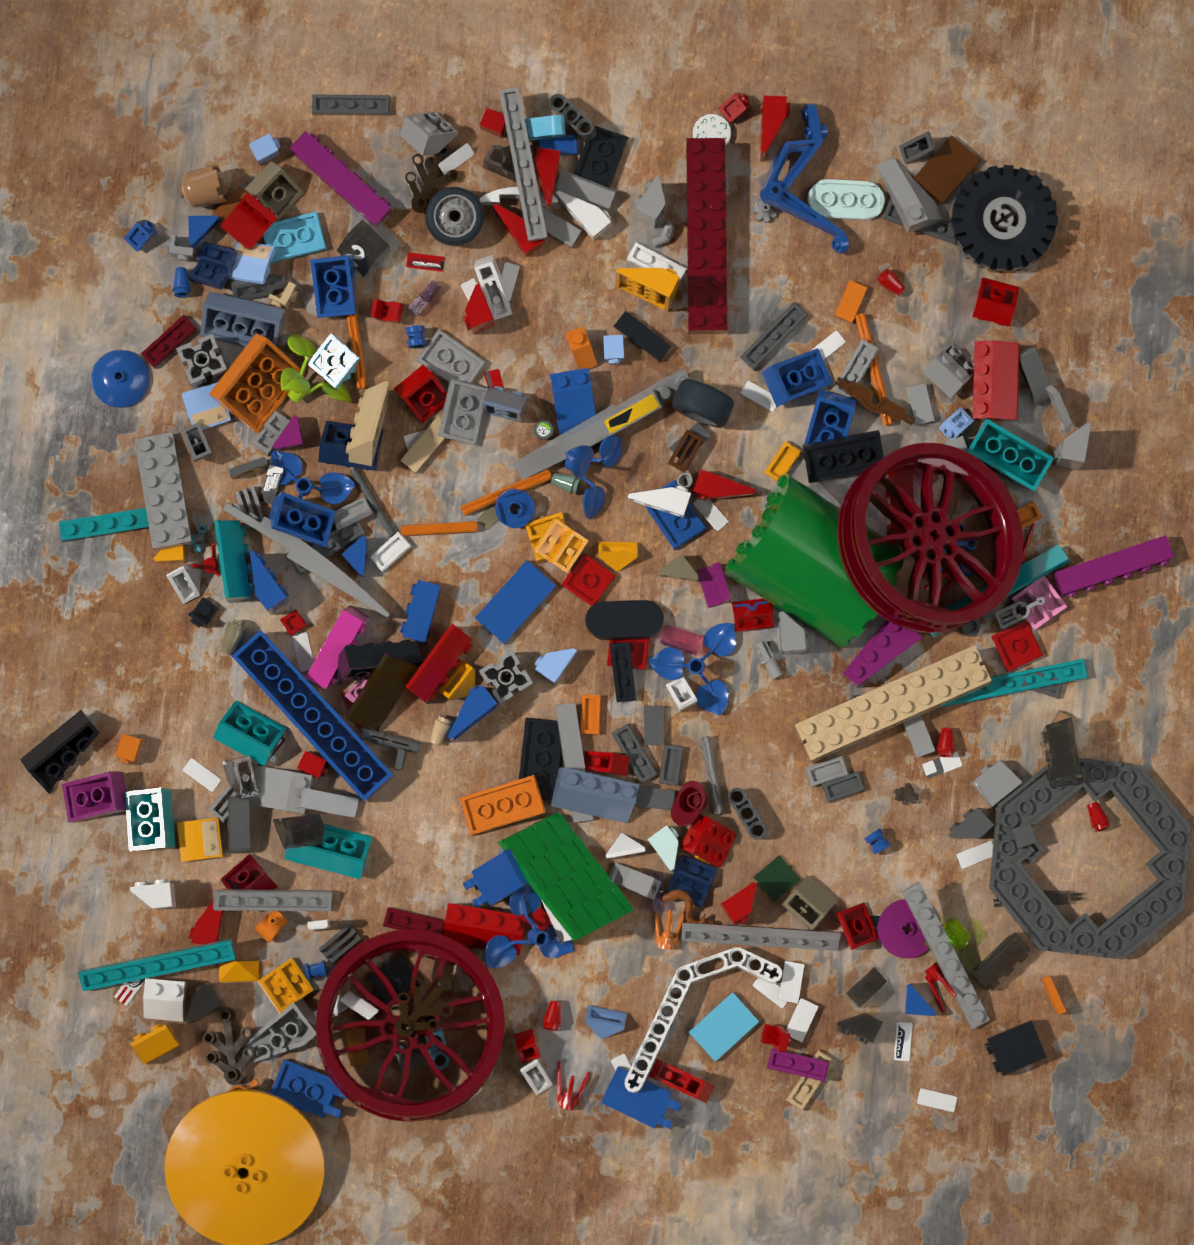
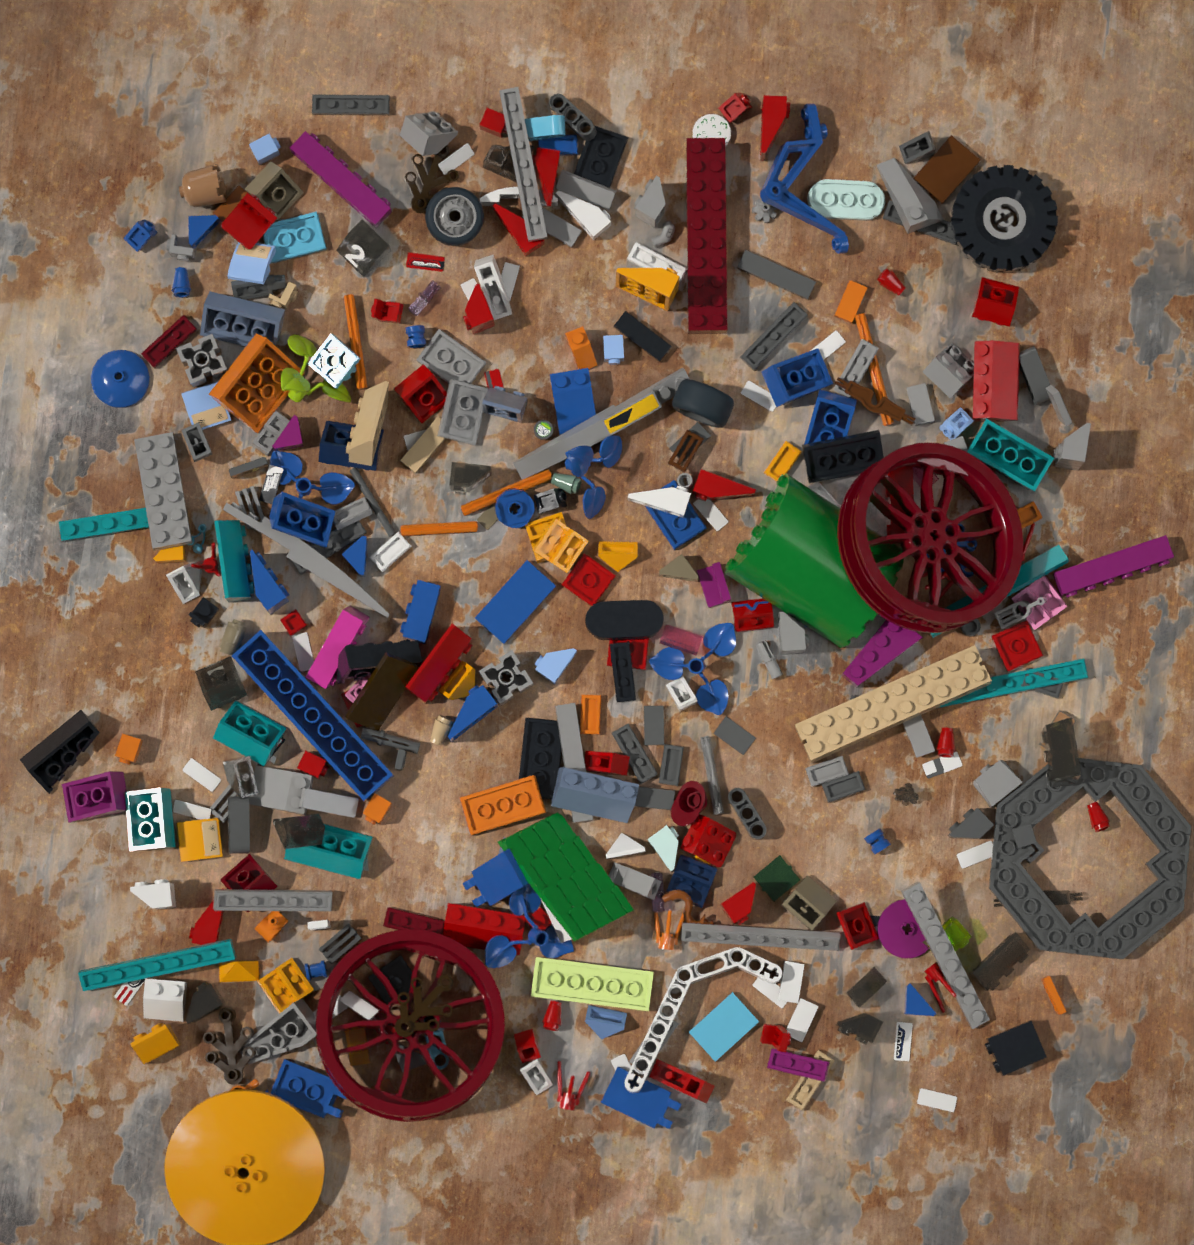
dark blue slope [189,242,237,290] -> none
blue slope [310,254,356,318] -> none
none -> white sticker [173,800,211,820]
none -> clear smoke slope [195,656,247,711]
none -> orange brick [363,793,392,825]
none -> clear smoke slope [449,462,492,495]
none -> yellowish green plate [531,957,654,1011]
none -> black bracket [534,488,567,514]
none -> dark grey sticker [713,716,756,755]
none -> dark grey tile [737,250,816,300]

